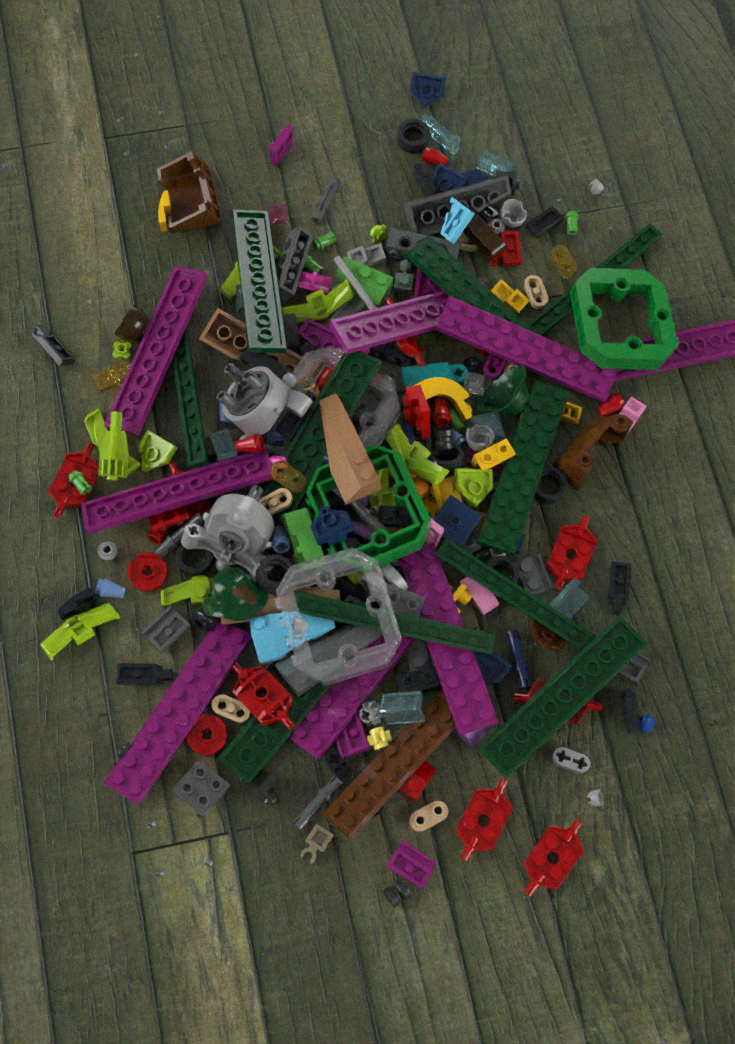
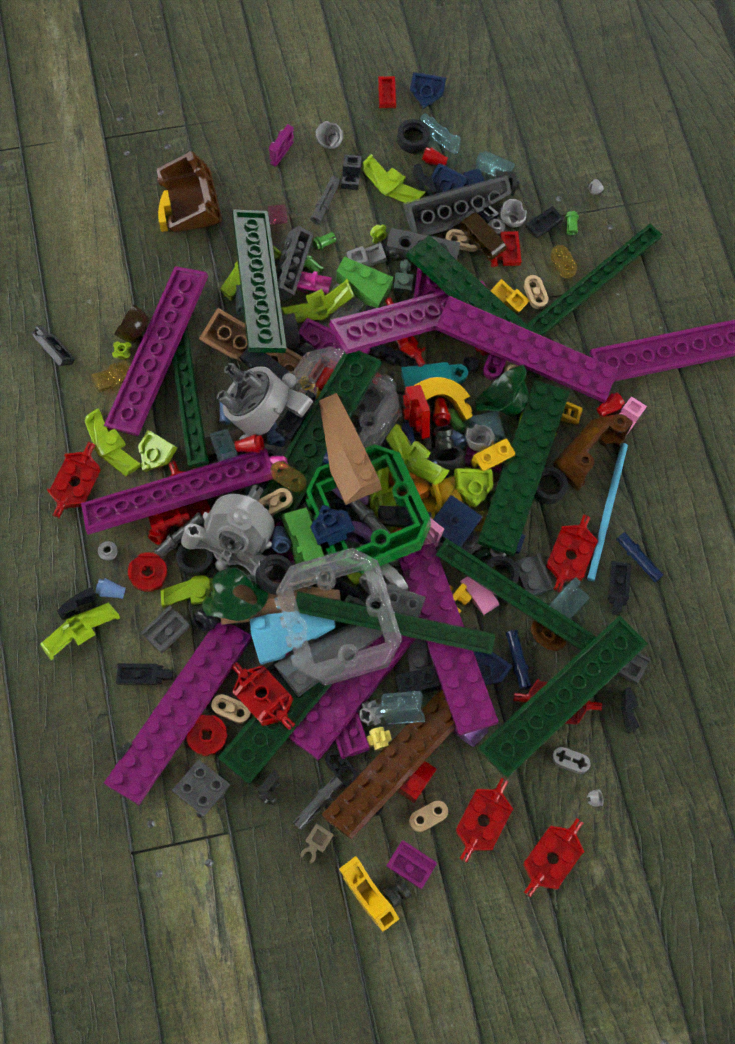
bright green pin [69,470,92,495] -> none
lime piece [98,411,129,481] -> none
light grey hinge [293,617,308,634] -> none
light grey bar [334,256,377,310] -> none
medium azure wing [440,197,475,244] -> none
clear bracket [463,372,485,396] -> none
green panel [570,268,679,370] -> none
blue plate [638,714,655,733] -> none
none -> light grey hair [316,121,343,149]
none -> yellow arch [339,856,399,932]
none -> black slope [341,154,362,190]
none -> lime plate [361,154,426,203]
none -> red plate [378,76,396,108]
none -> medium azure piece [587,443,628,582]
none -> dark blue pin [616,532,664,583]

